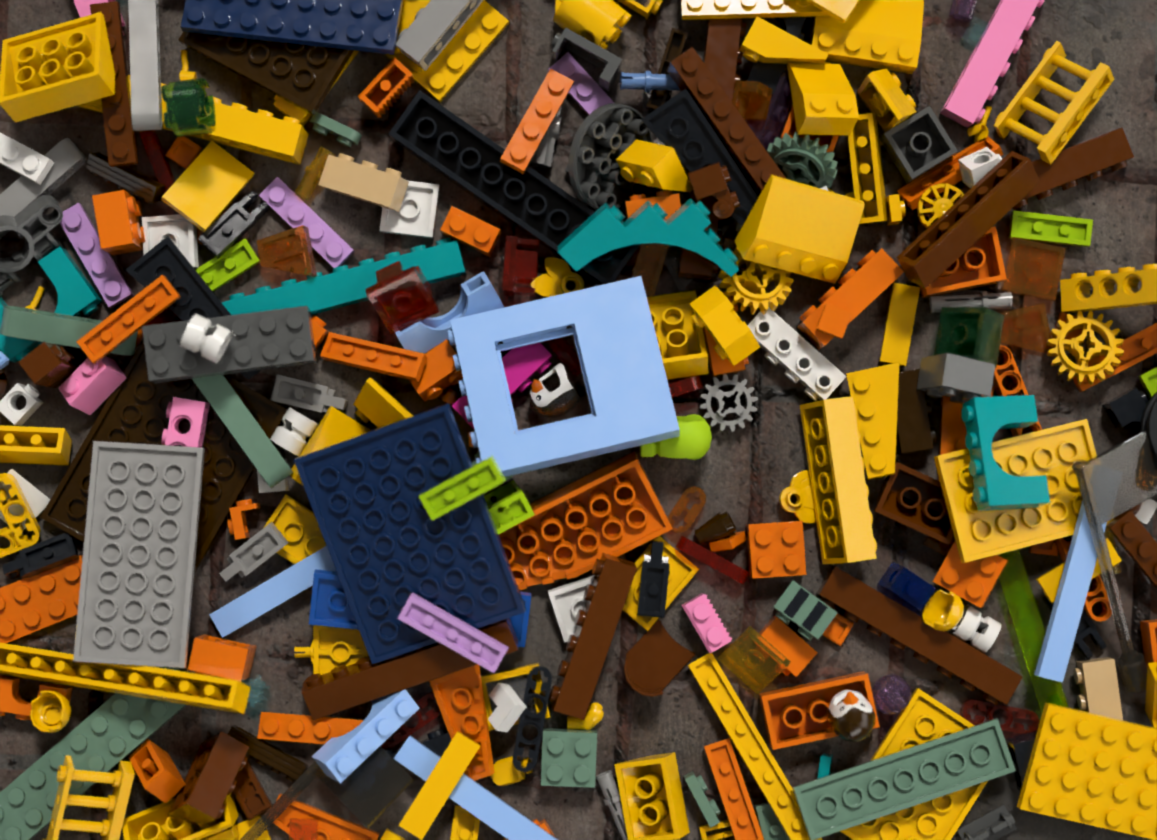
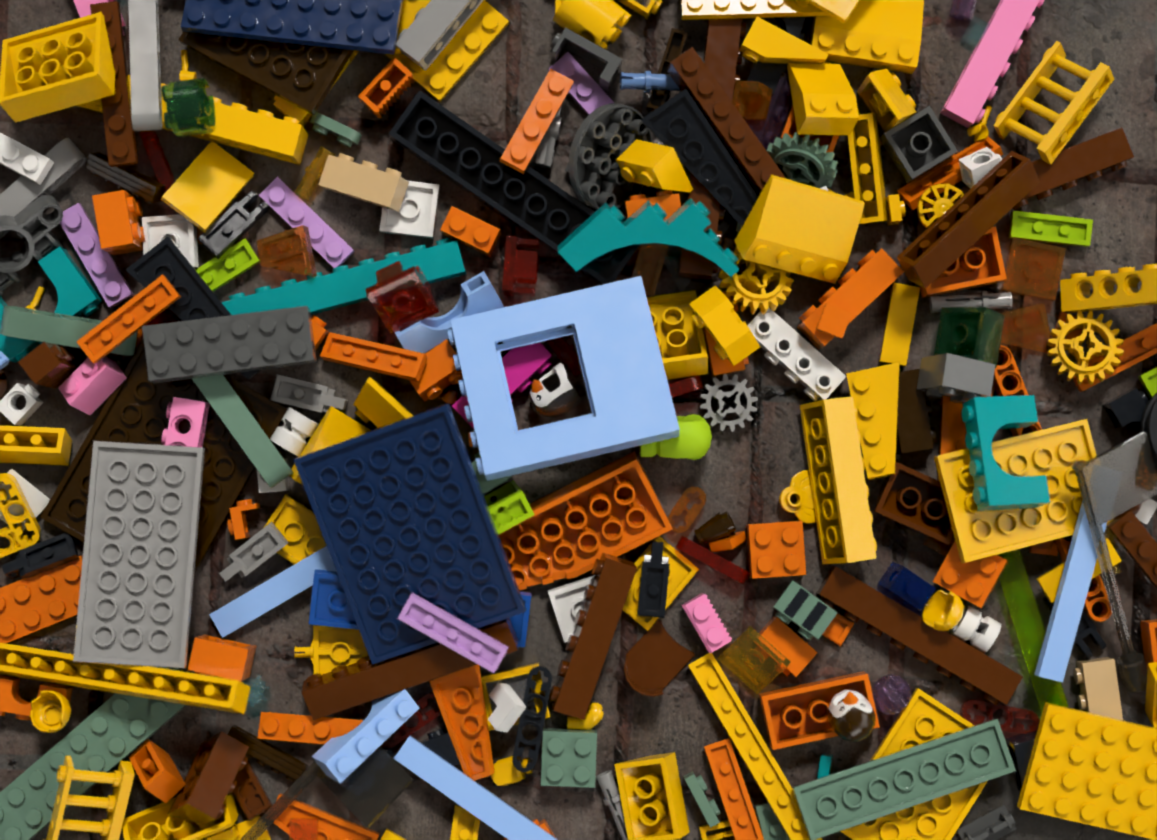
orange tile [165,133,203,169] -> none
white wheel [180,314,232,363] -> none
yellow tile [398,731,481,840] -> none
lime plate [418,455,506,521] -> none
yellow plate [530,257,584,297] -> none
reddish brown brick [688,162,741,219] -> none

